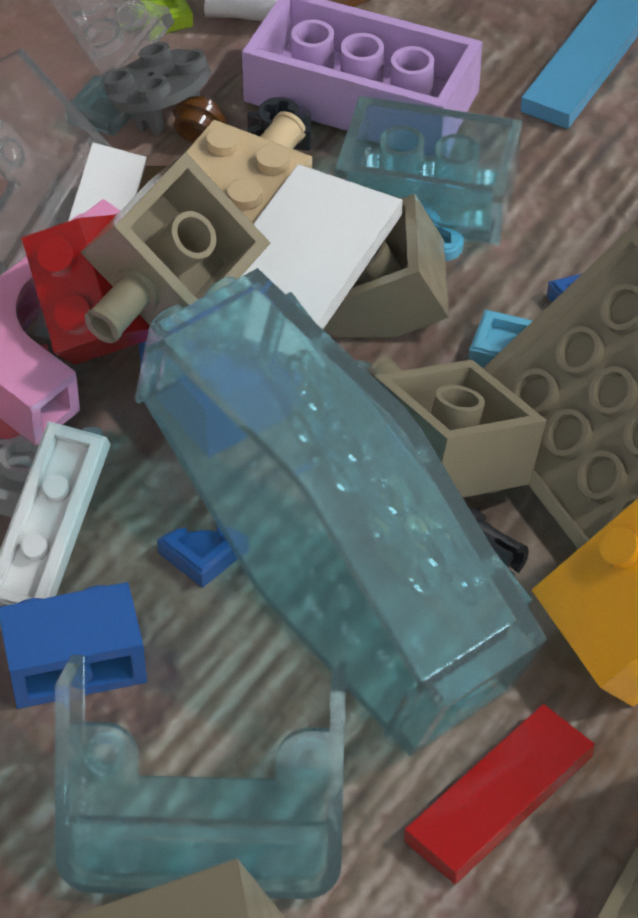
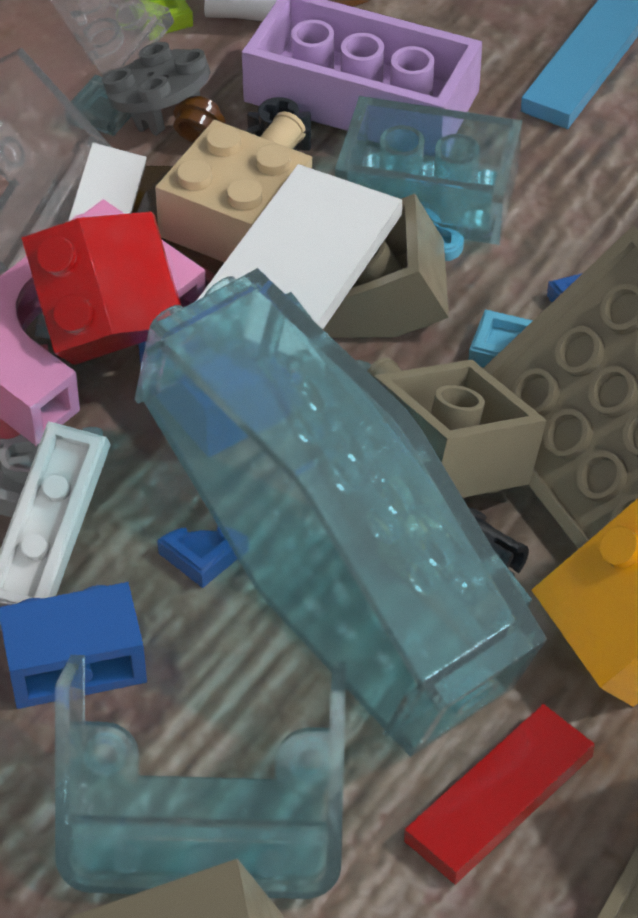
dark tan brick [80,152,271,343] -> none

